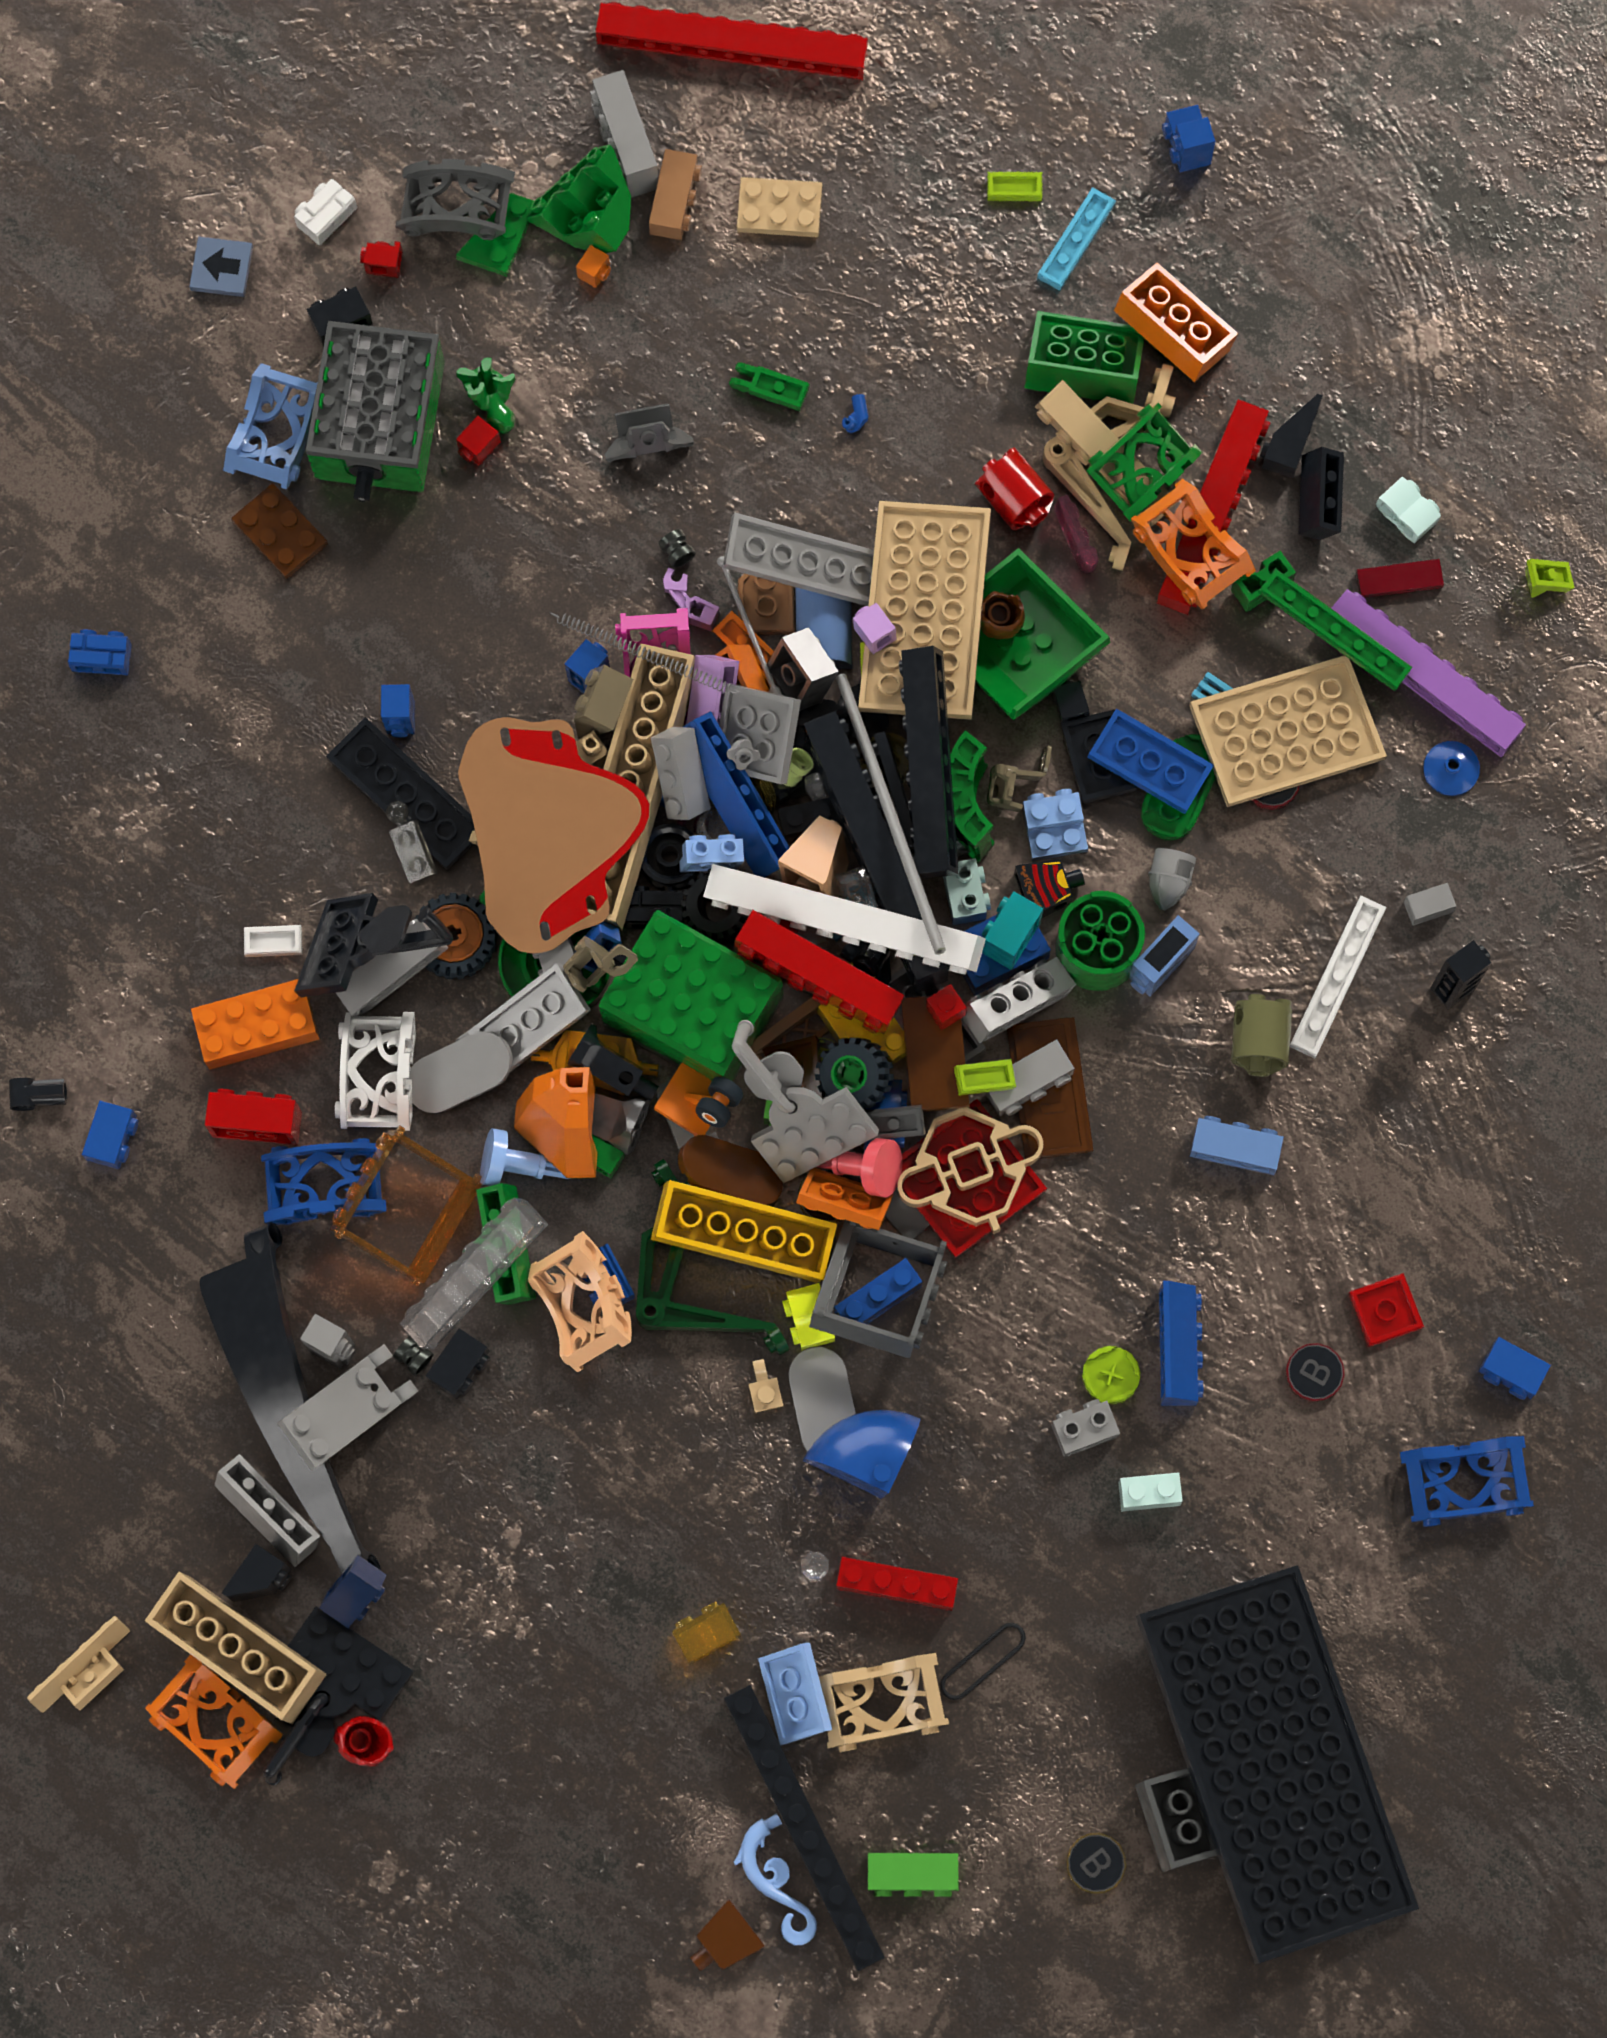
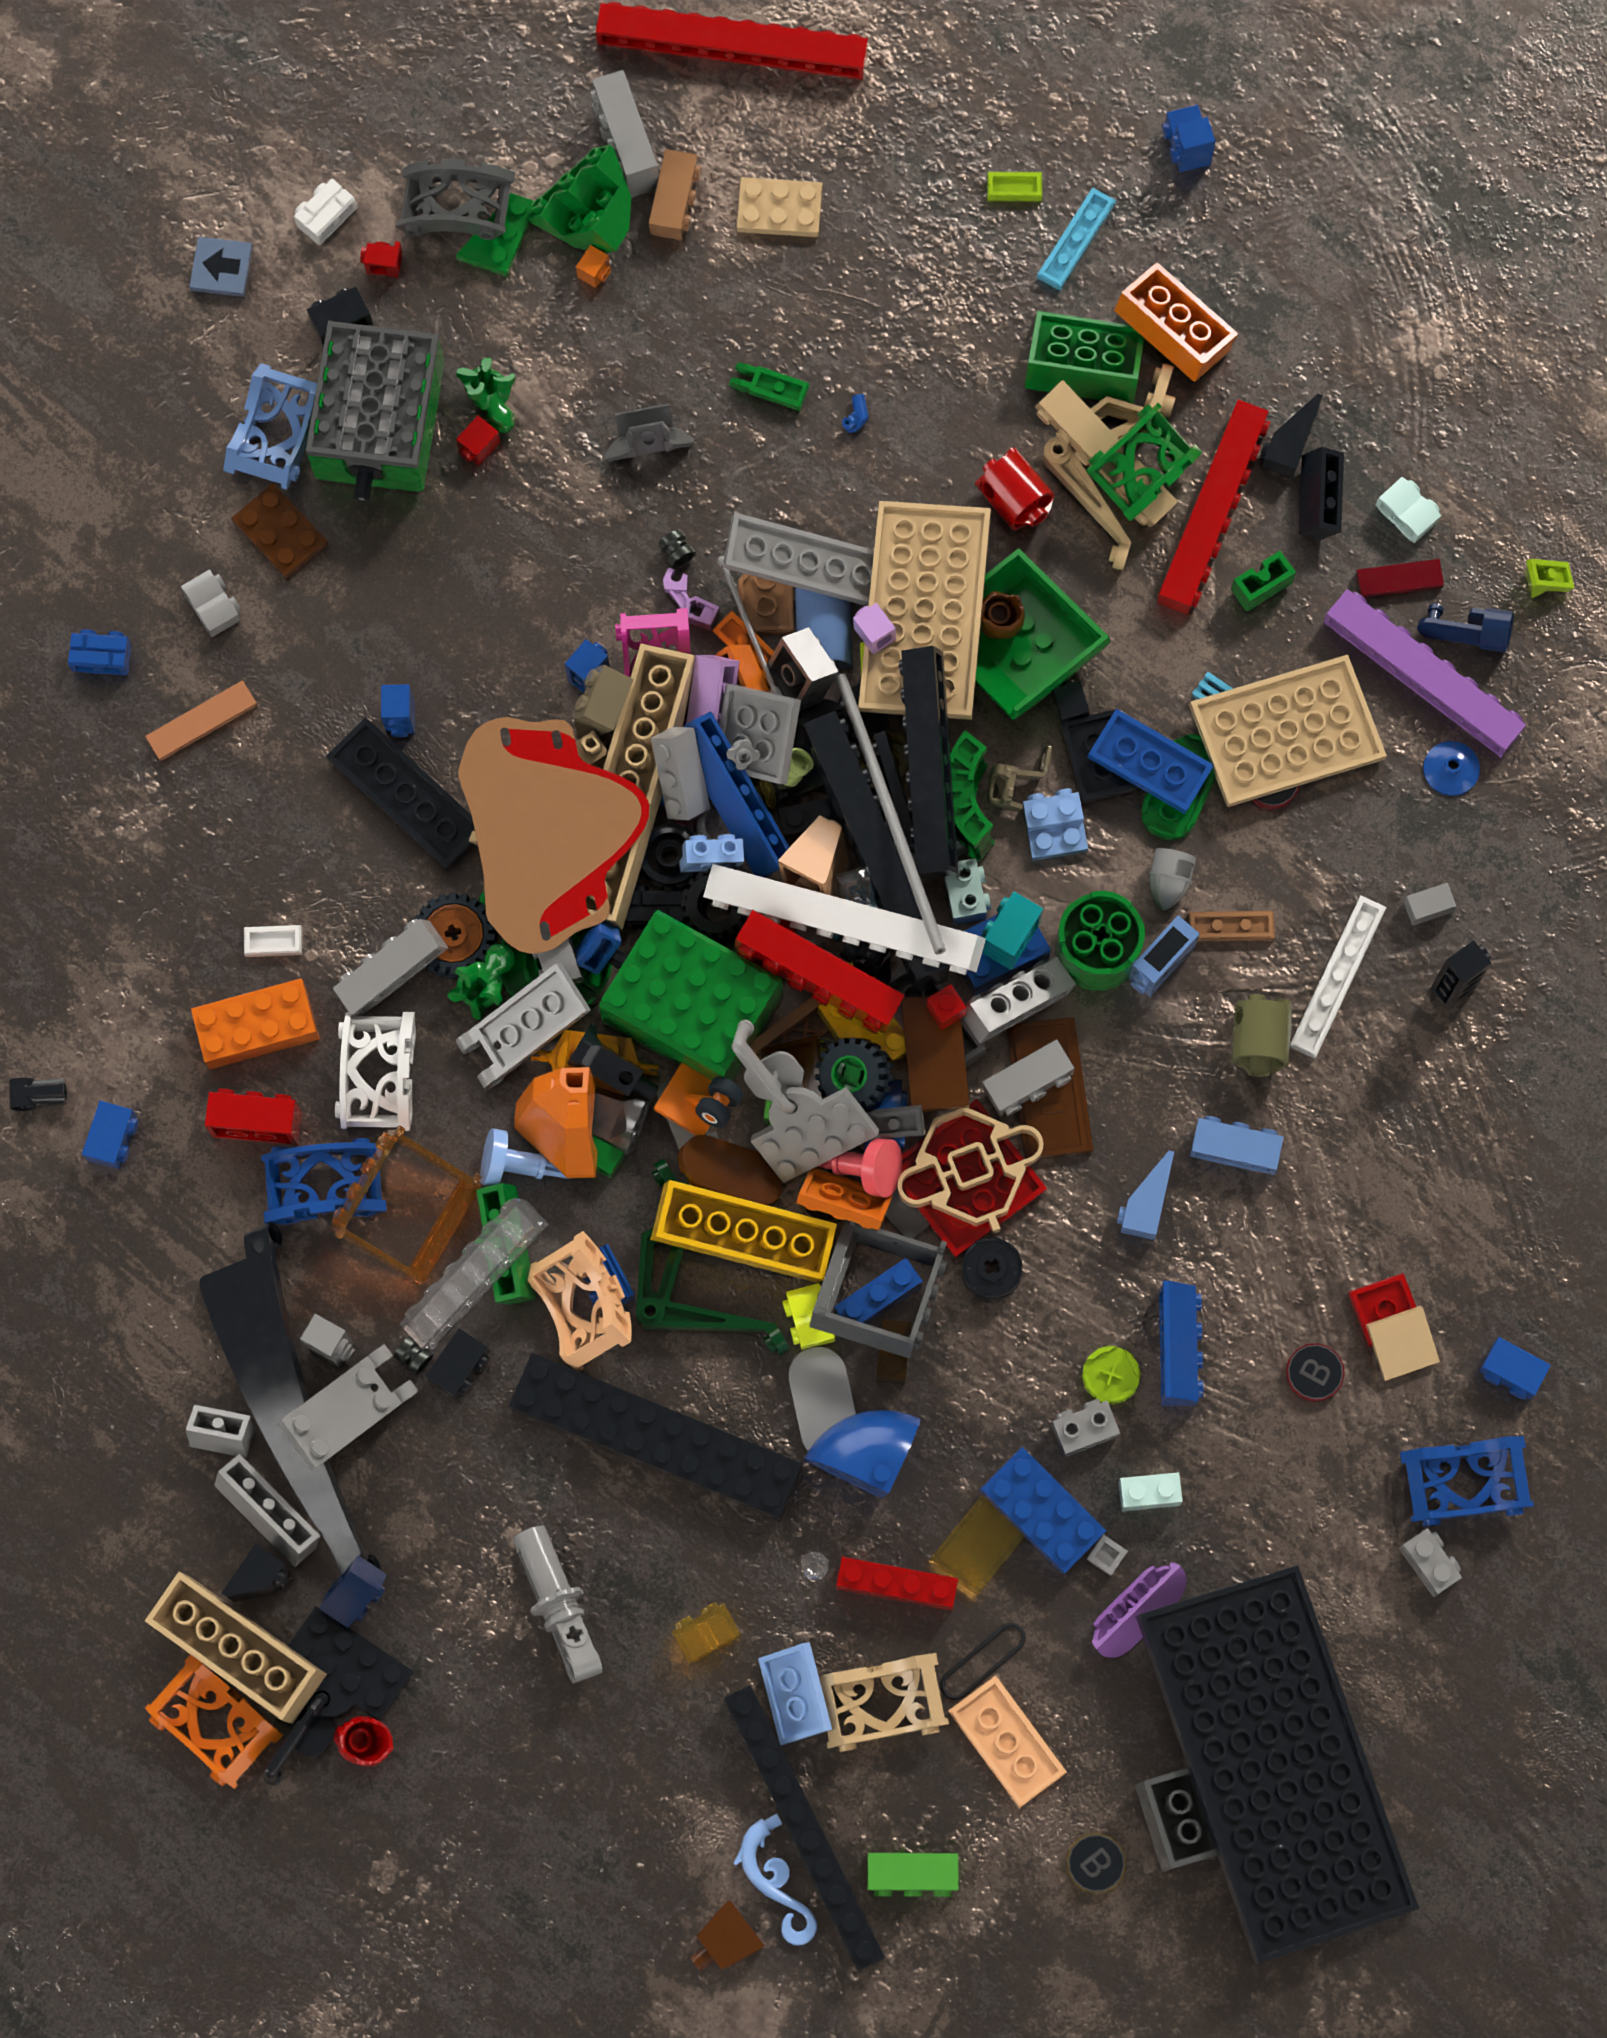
tan bracket [27,1616,130,1713] -> none
black plate [294,893,453,998] -> none
clear smoke plate [386,801,438,884] -> none
light grey tile [407,1032,513,1113] -> none
light grey piece [550,613,740,694] -> none
dark tan piece [563,936,638,993] -> none
tan plate [749,1359,784,1413] -> none
clear tile [804,772,826,801] -> none
lime tile [954,1059,1016,1096] -> none
torso [1014,860,1085,918] -> none
clear pink hinge [1054,495,1099,574] -> none
orange fence [1131,479,1256,609] -> none
green tile [1258,568,1413,691] -> none
none -> nougat tile [145,680,258,762]
none -> light grey brick [181,570,241,637]
none -> light grey brick [186,1405,255,1458]
none -> green animal [447,944,515,1020]
none -> black brick [509,1353,802,1522]
none -> light grey piece [512,1526,602,1683]
none -> dark brown brick [876,1319,911,1385]
none -> clear yellow tile [930,1495,1024,1596]
none -> light nougat tile [948,1676,1067,1808]
none -> black wheel [962,1237,1022,1301]
none -> blue brick [978,1447,1106,1574]
none -> light grey plate [1086,1534,1128,1576]
none -> medium lavender brick [1092,1562,1186,1658]
none -> medium blue slope [1117,1151,1174,1240]
none -> medium nougat tile [1188,911,1275,942]
none -> tan tile [1366,1306,1440,1381]
none -> light grey brick [1399,1528,1462,1597]
none -> dark blue piece [1417,603,1514,653]

